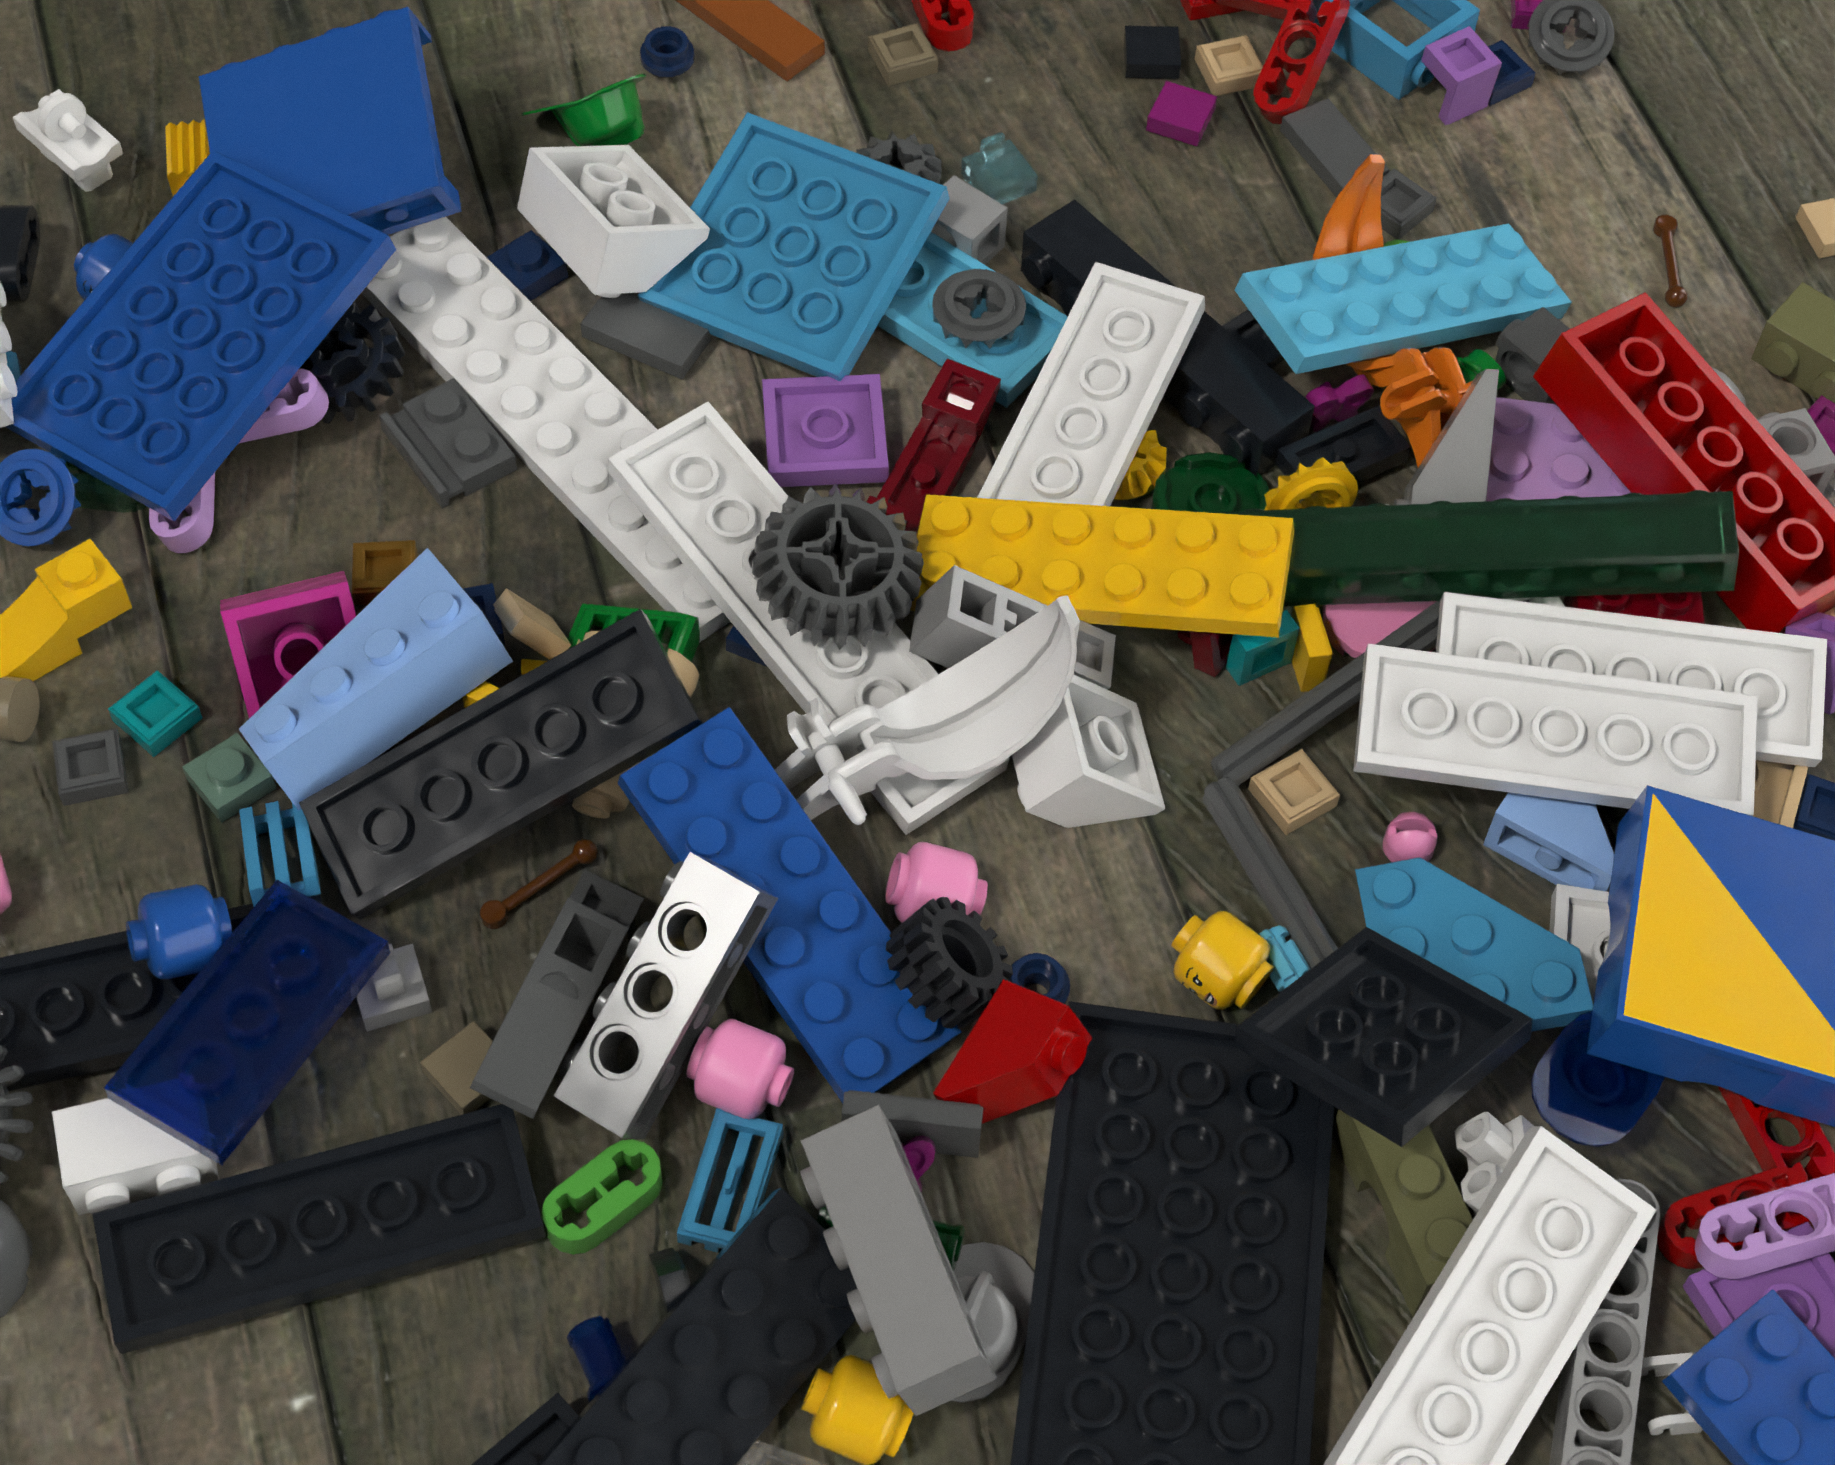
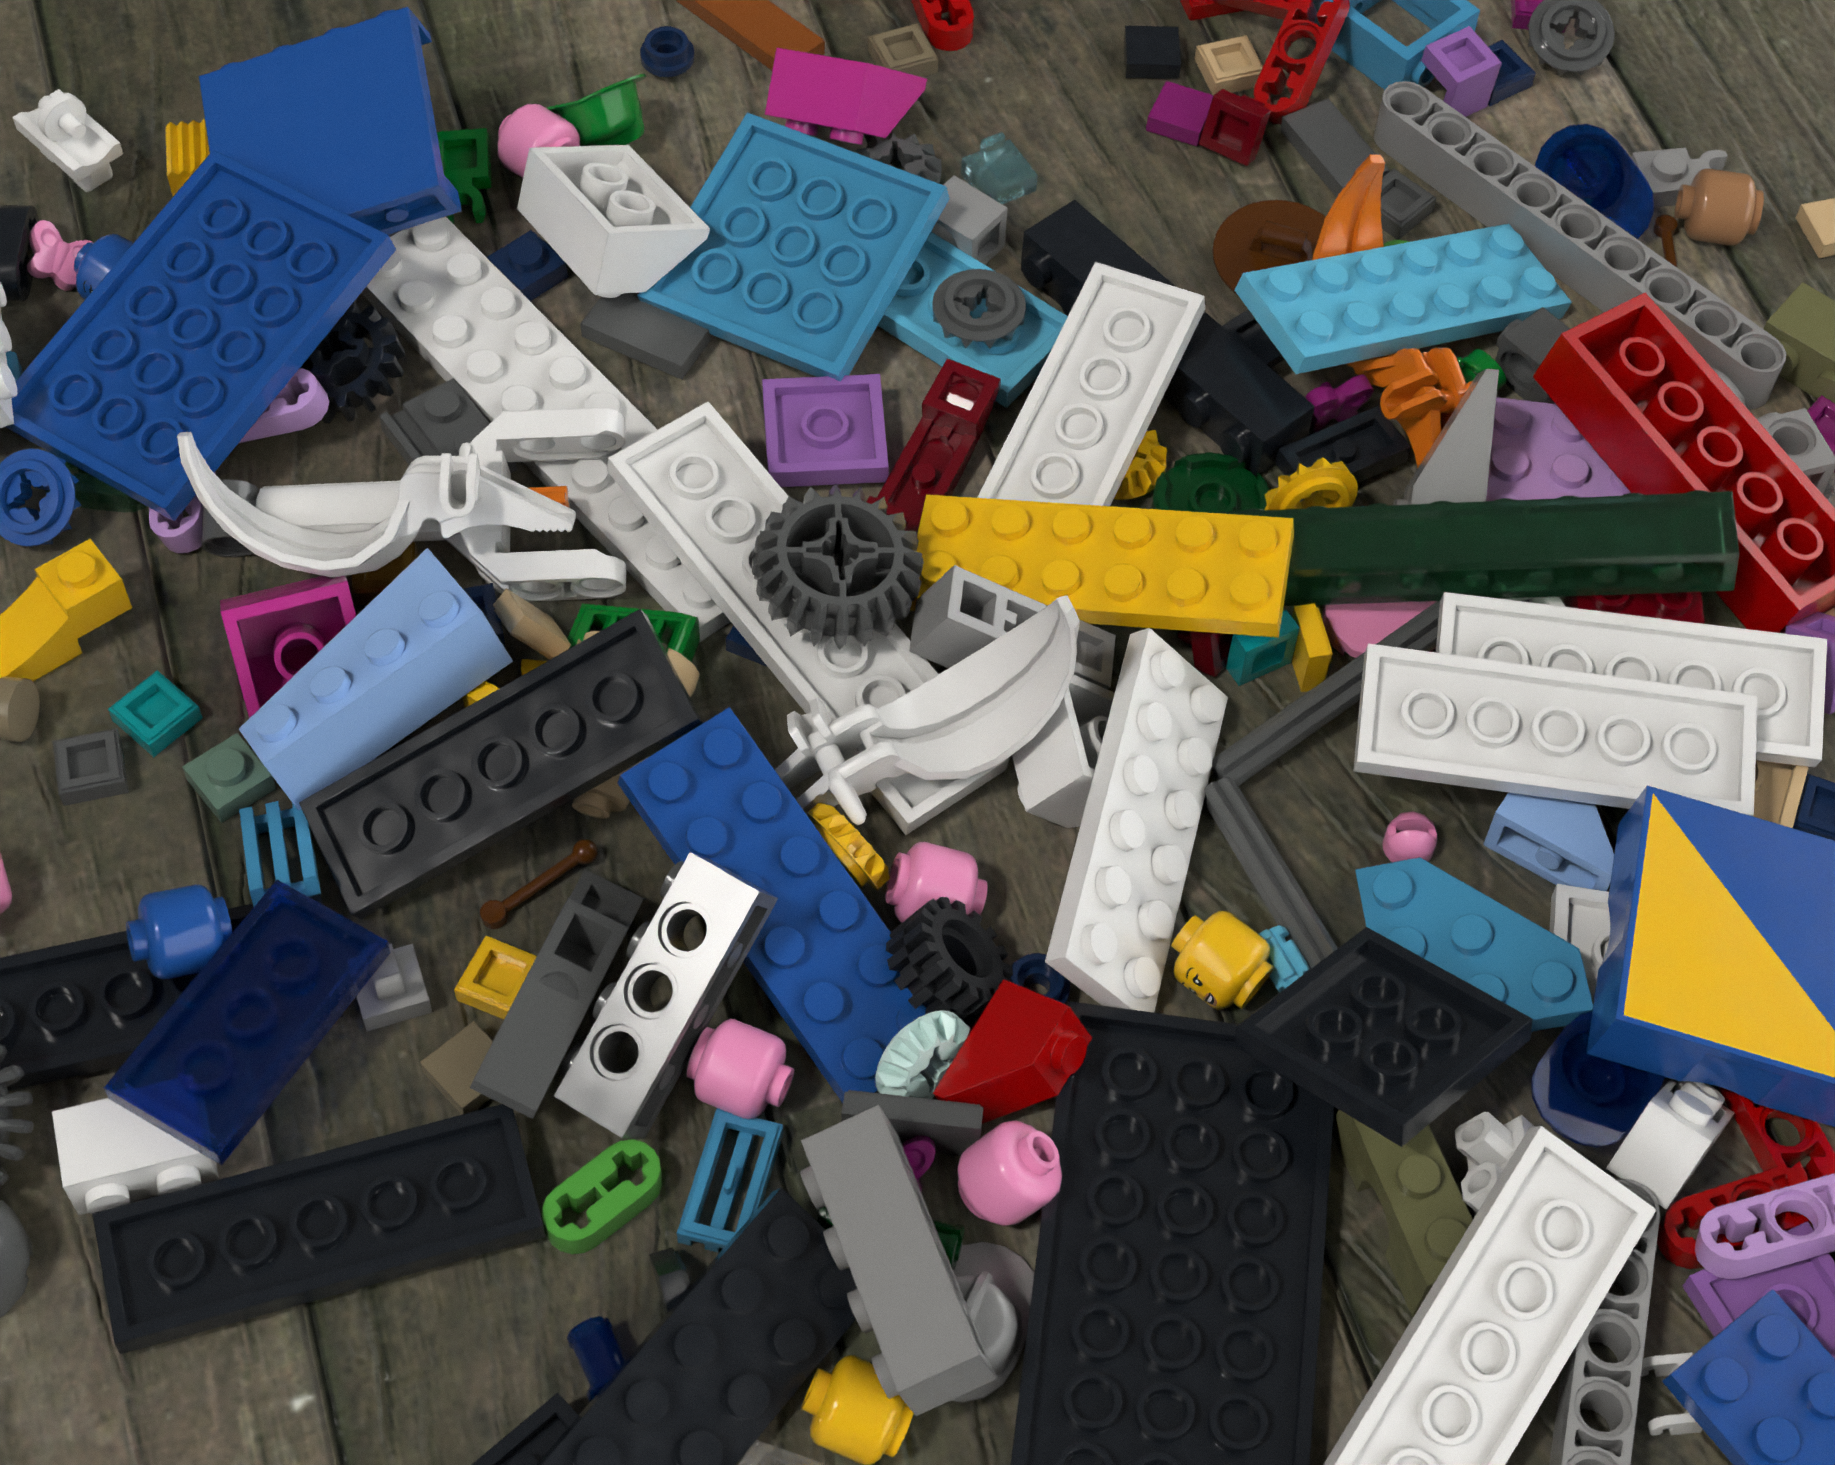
tan tile [1248,749,1340,835] -> none
none -> bright pink piece [27,220,92,291]
none -> white piece [177,432,576,578]
none -> white piece [201,407,626,602]
none -> green plate [437,128,492,224]
none -> yellow tile [454,935,537,1020]
none -> bright pink head [497,104,580,178]
none -> dark pink slope [765,48,927,145]
none -> yellow gear [807,803,890,891]
none -> light aqua gear [875,1010,970,1099]
none -> bright pink head [958,1121,1062,1226]
none -> white plate [1045,628,1228,1013]
none -> dark red tile [1199,88,1271,166]
none -> reddish brown shield [1213,200,1326,295]
none -> light grey beam [1374,81,1786,409]
none -> clear blue piece [1535,124,1654,239]
none -> white slope [1606,1079,1735,1209]
none -> light grey plate [1628,148,1727,208]
none -> medium nougat head [1675,168,1764,246]

